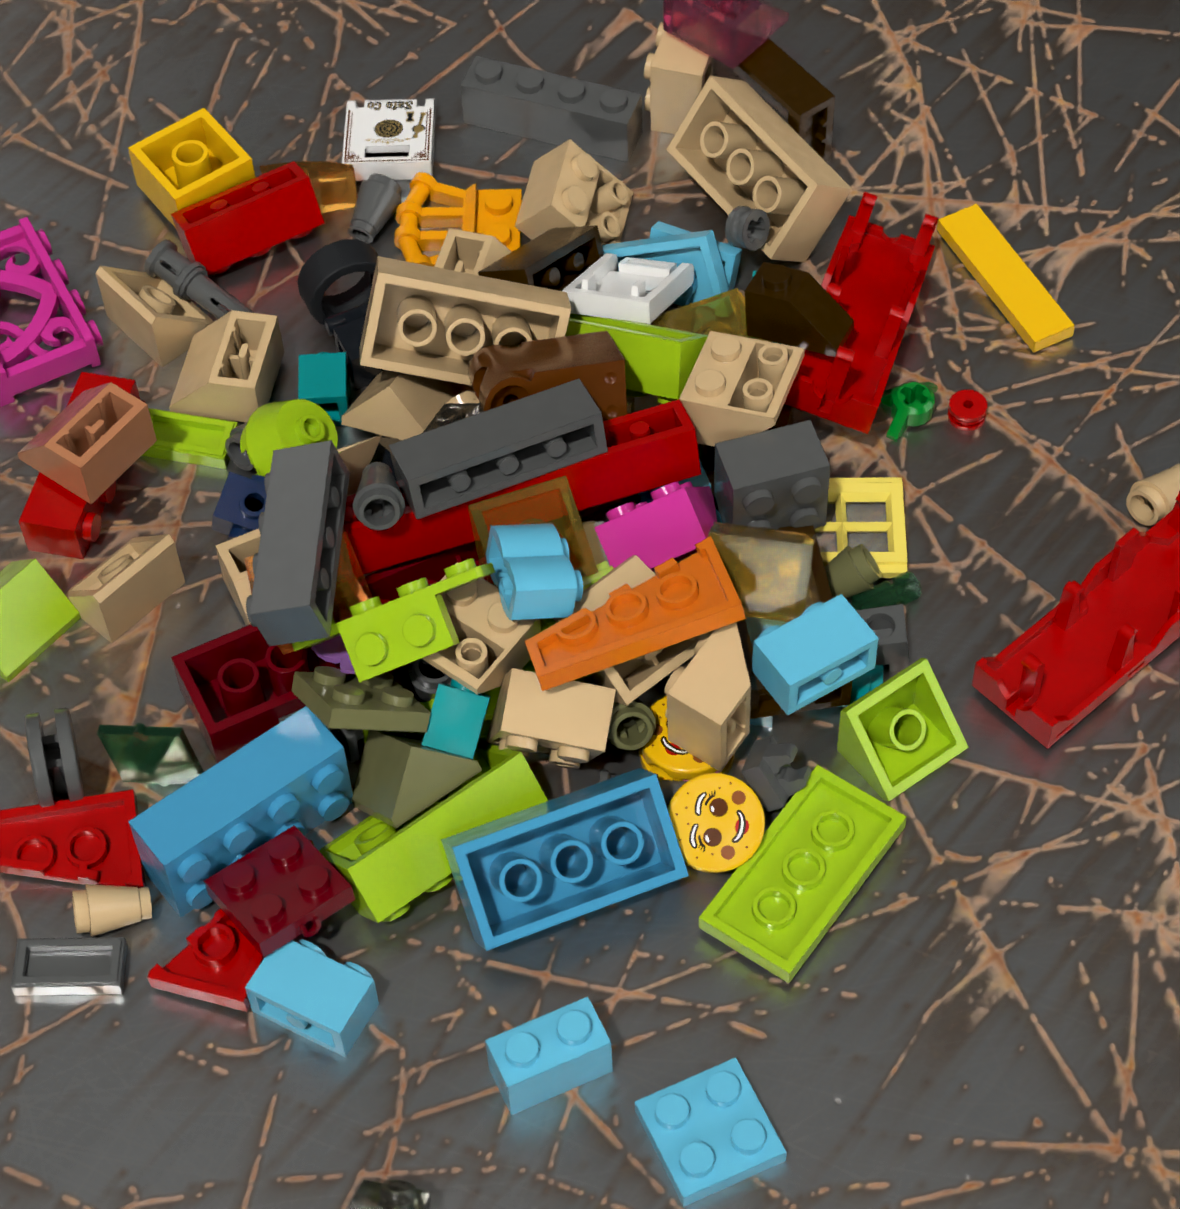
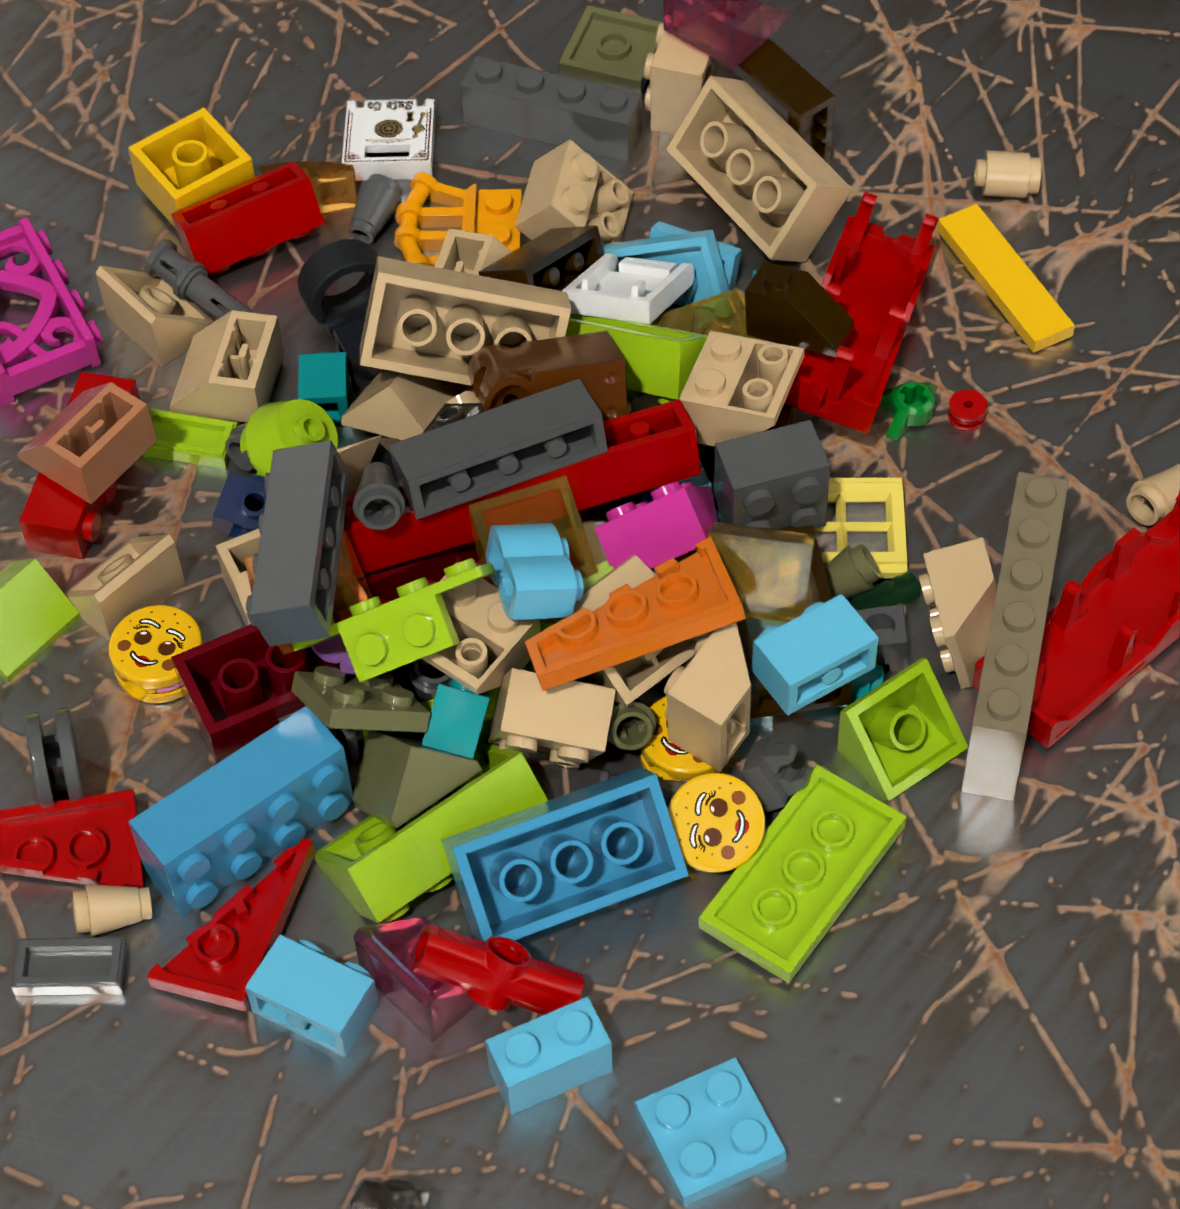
clear green piece [97,723,204,786] -> none
dark red plate [204,825,355,958] -> none
dark grey bush [725,206,770,250] -> none
none -> yellow head [109,605,204,703]
none -> clear pink slope [353,917,478,1044]
none -> red piece [412,924,584,1015]
none -> olive plate [559,5,665,94]
none -> tan slope [919,537,997,689]
none -> dark tan arch [961,472,1069,801]
none -> tan brick [974,150,1041,198]

